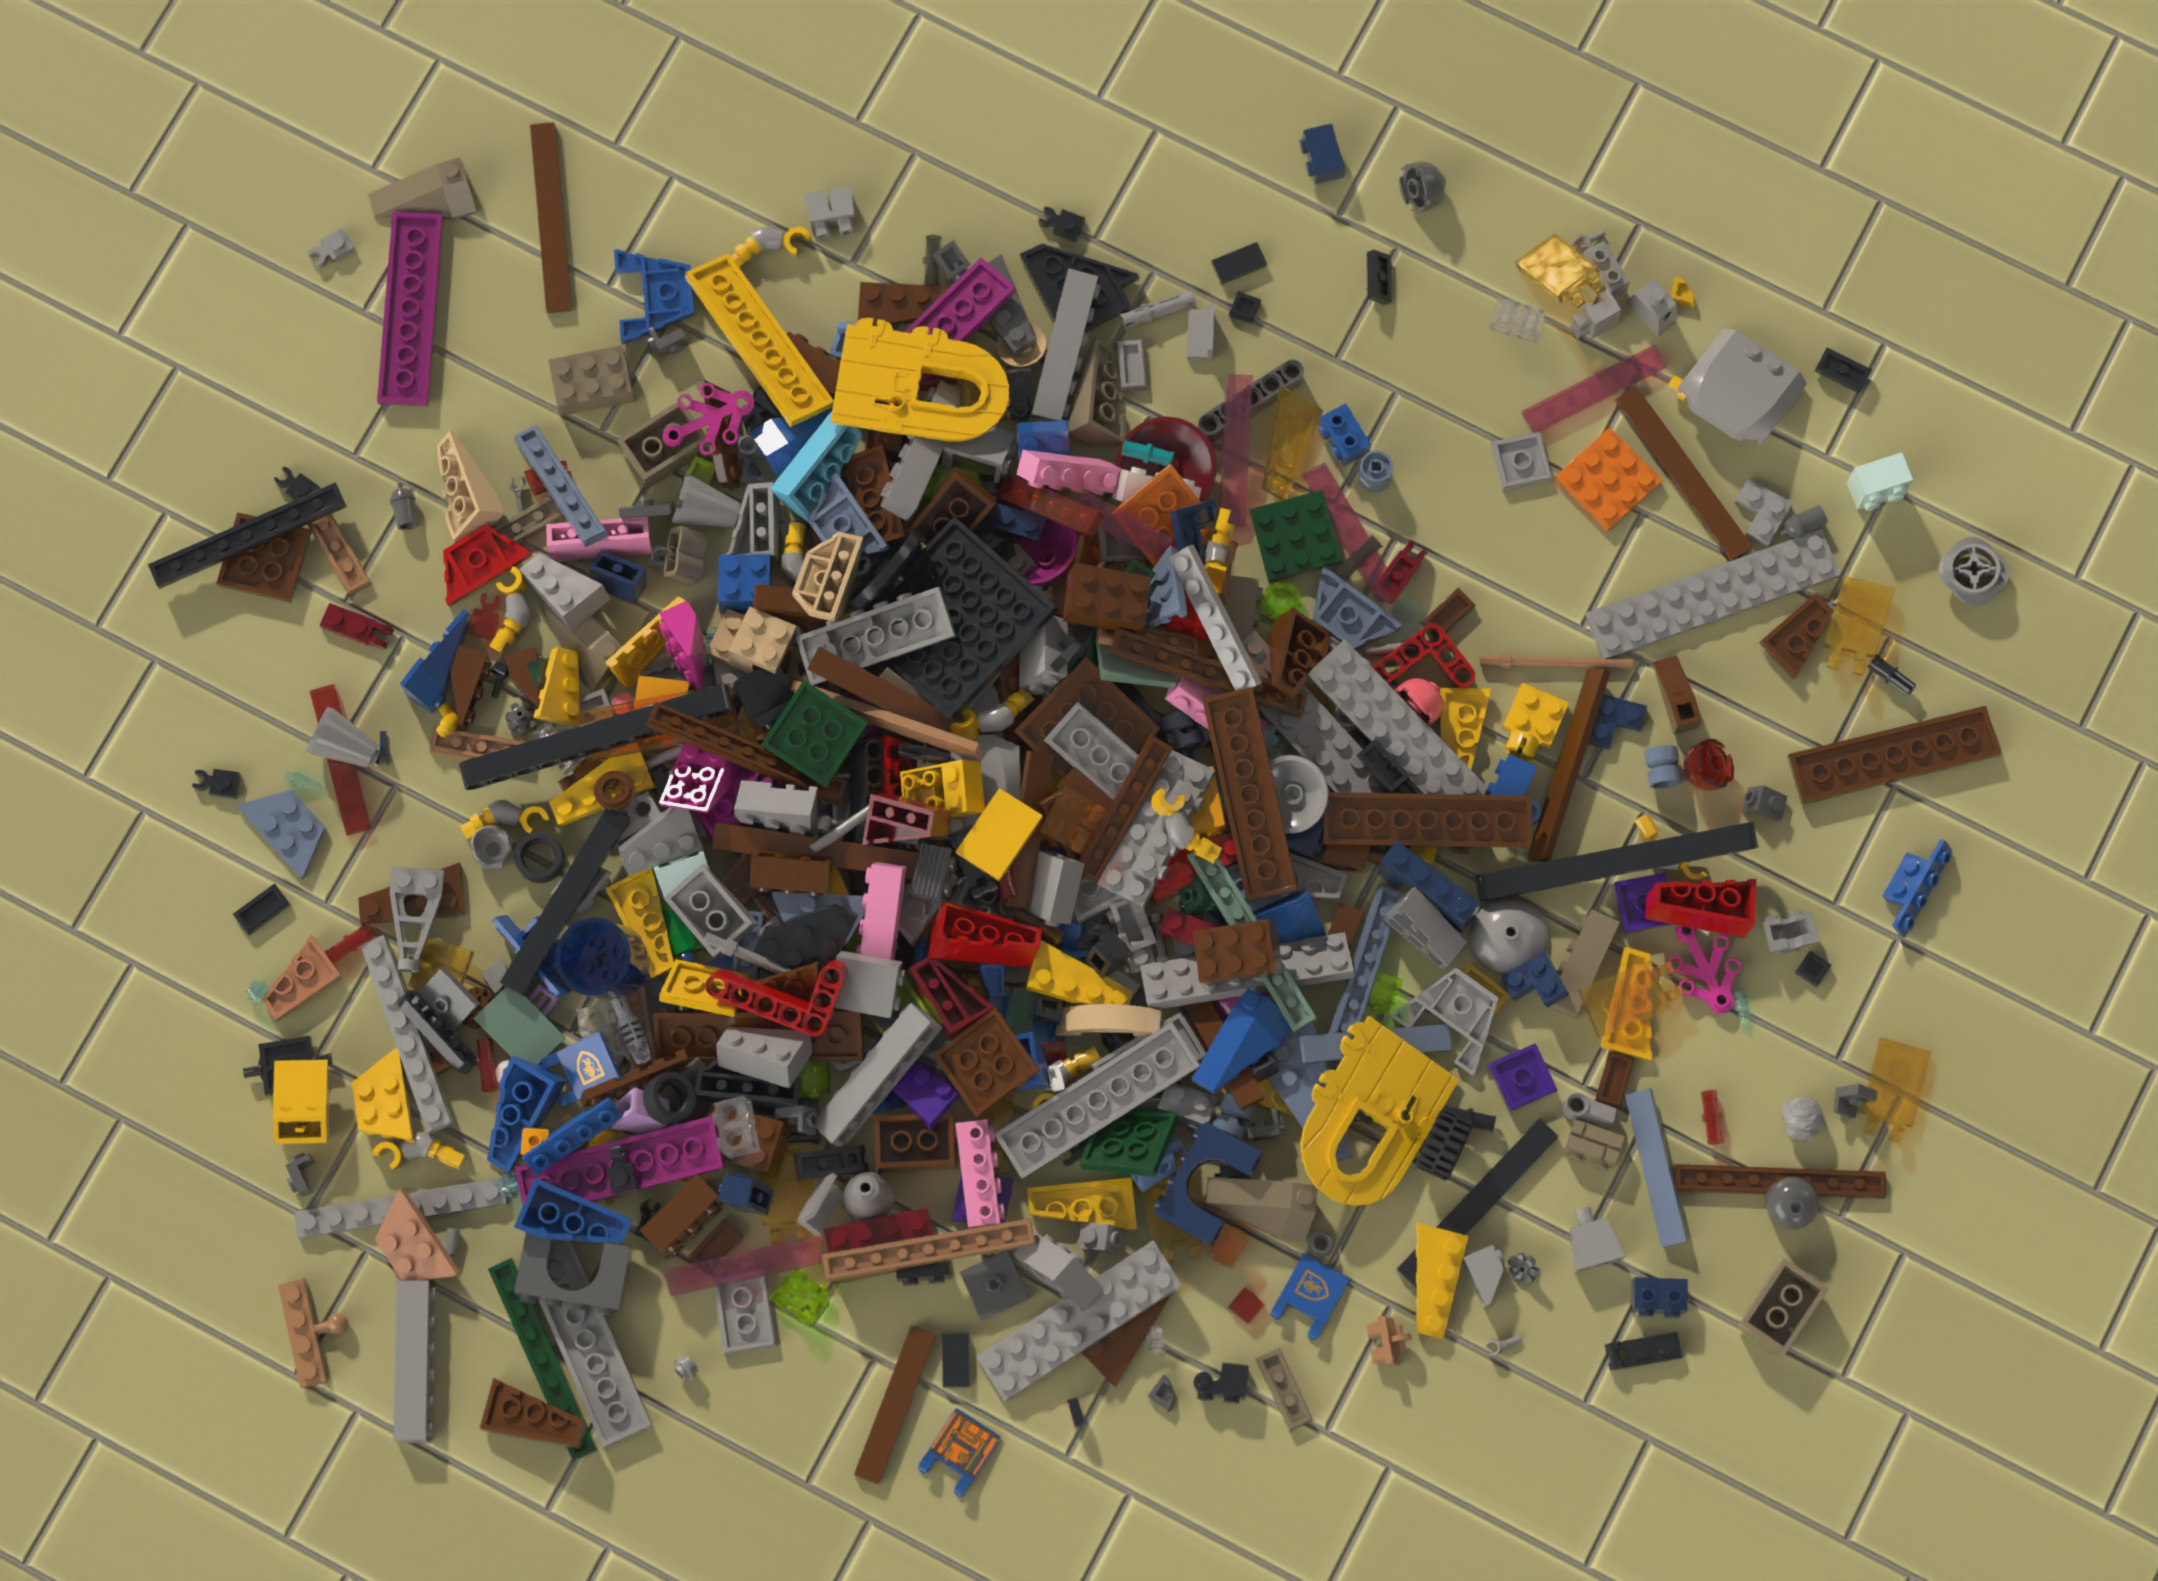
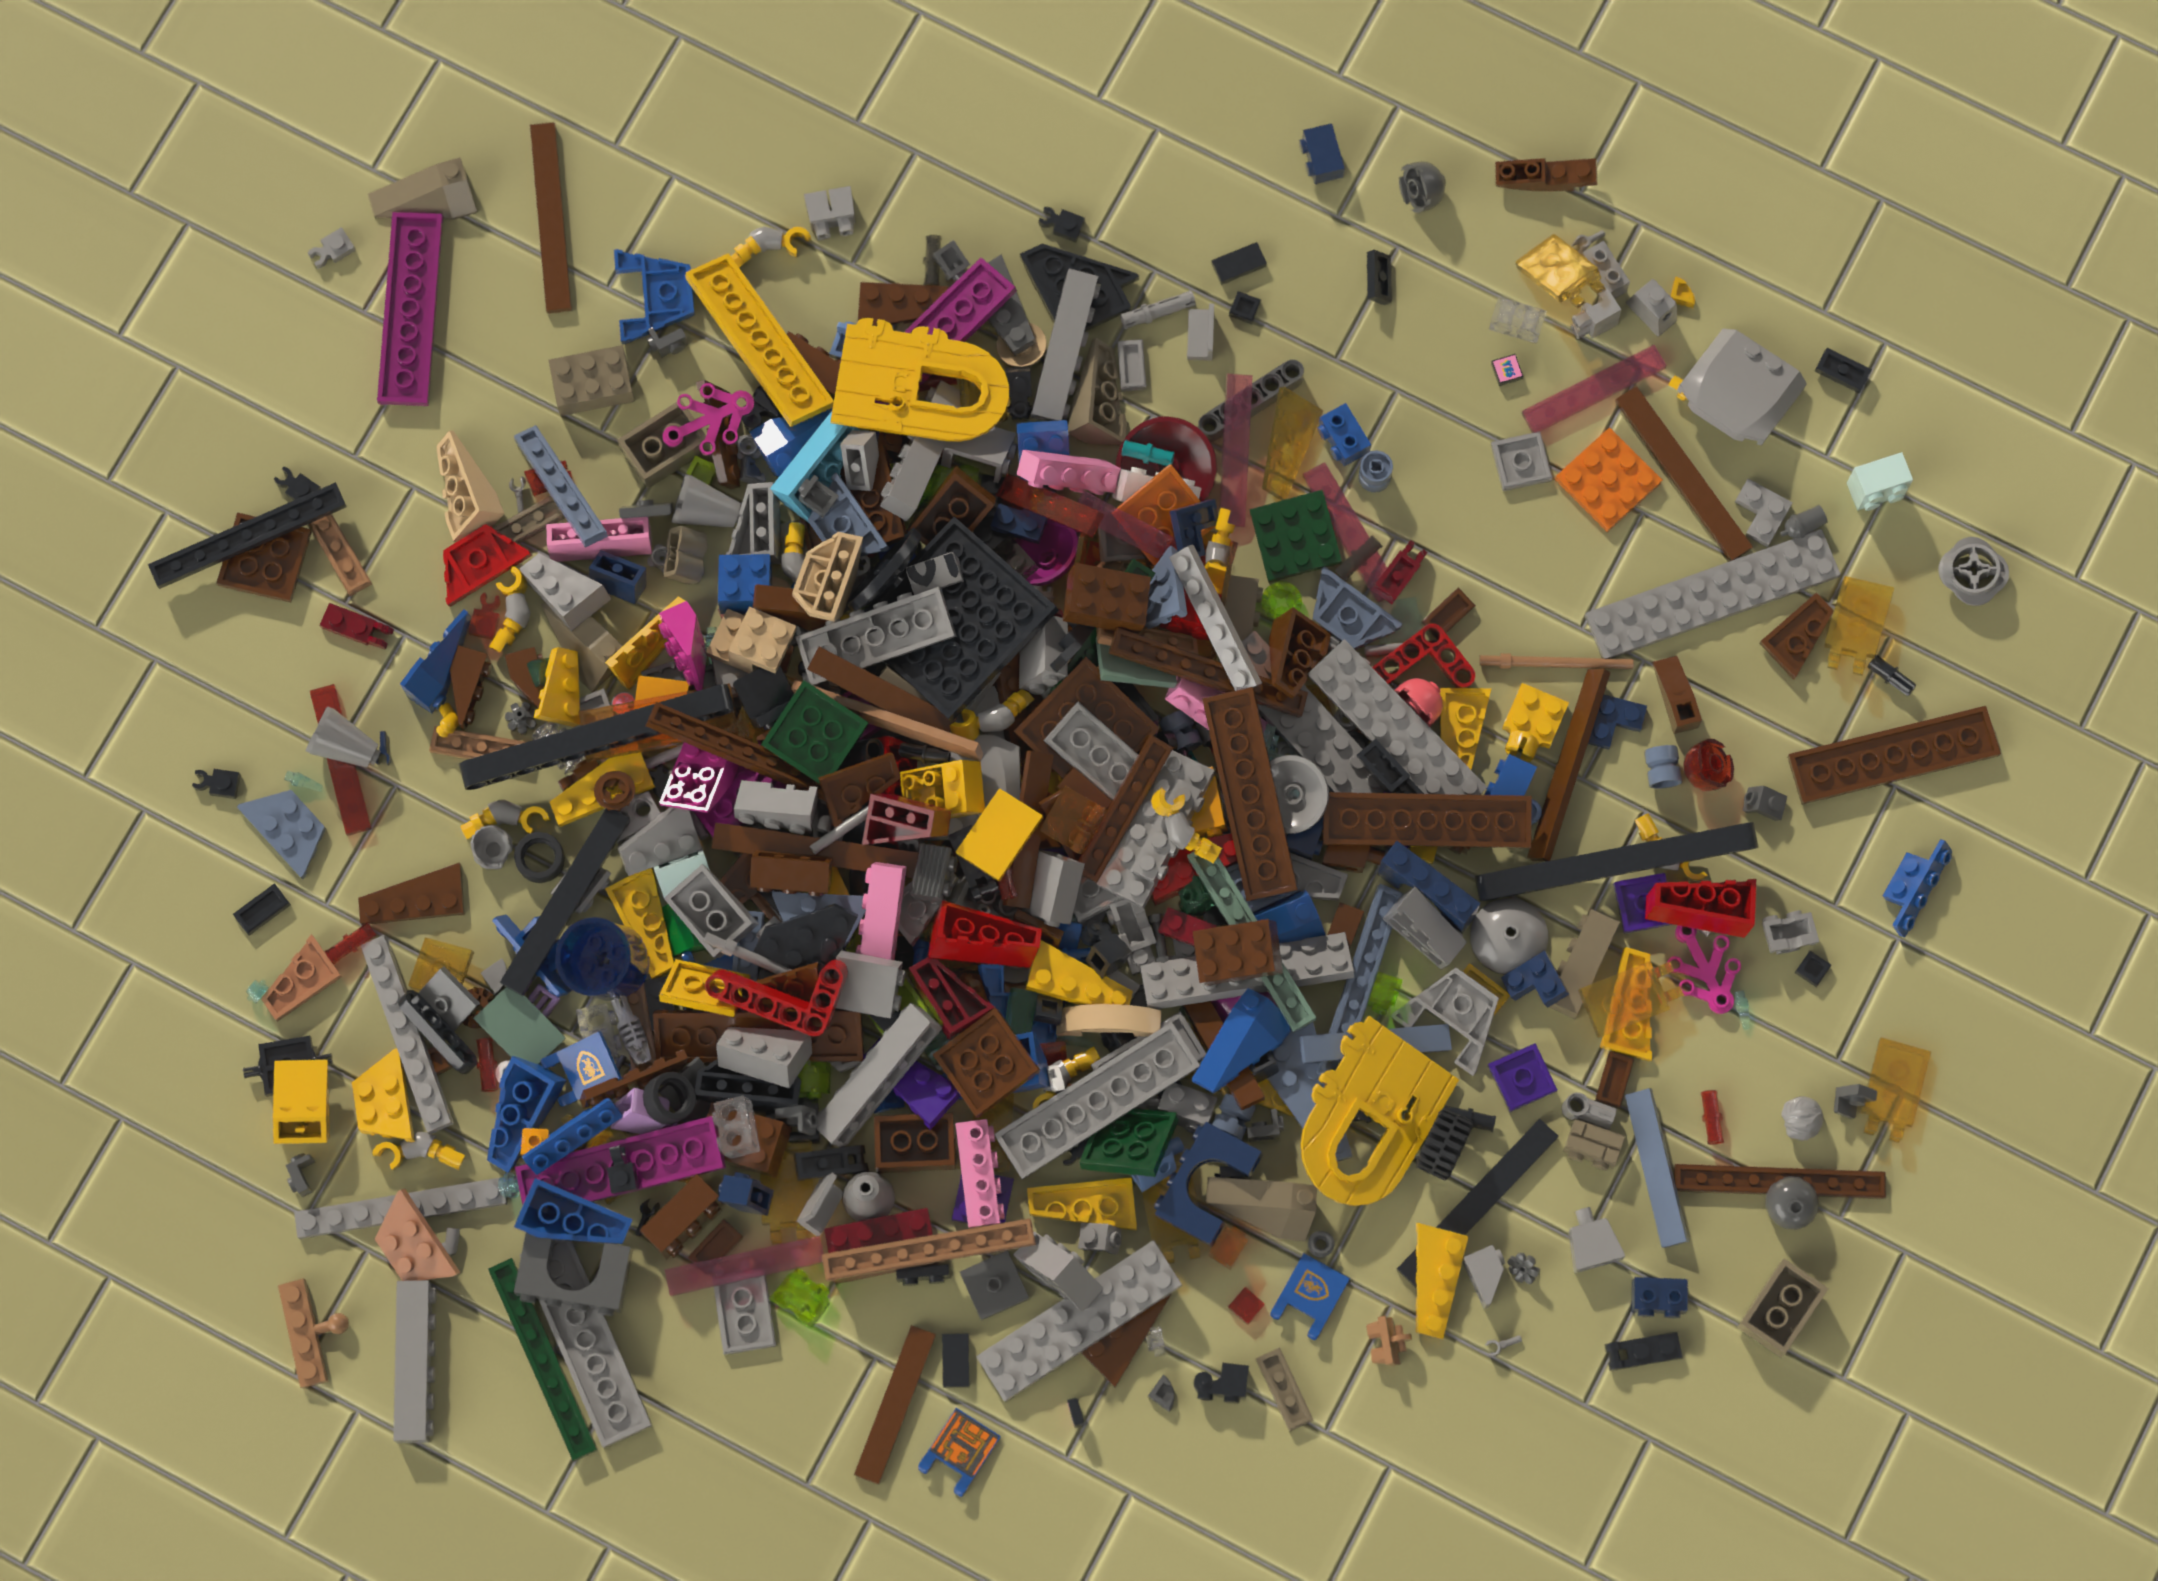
dark grey piece [390,482,417,530] -> none
light grey plate [390,866,445,973] -> none
reddish brown wing [479,1378,587,1449] -> none
black hand [491,661,509,699] -> none
light grey plate [674,1355,698,1380] -> none
none -> dark grey bracket [798,475,839,518]
none -> reddish brown wing [818,752,901,828]
none -> light grey slope [840,430,879,491]
none -> slope [906,552,964,595]
none -> tile [1491,354,1523,386]
none -> reddish brown slope [1495,158,1598,191]

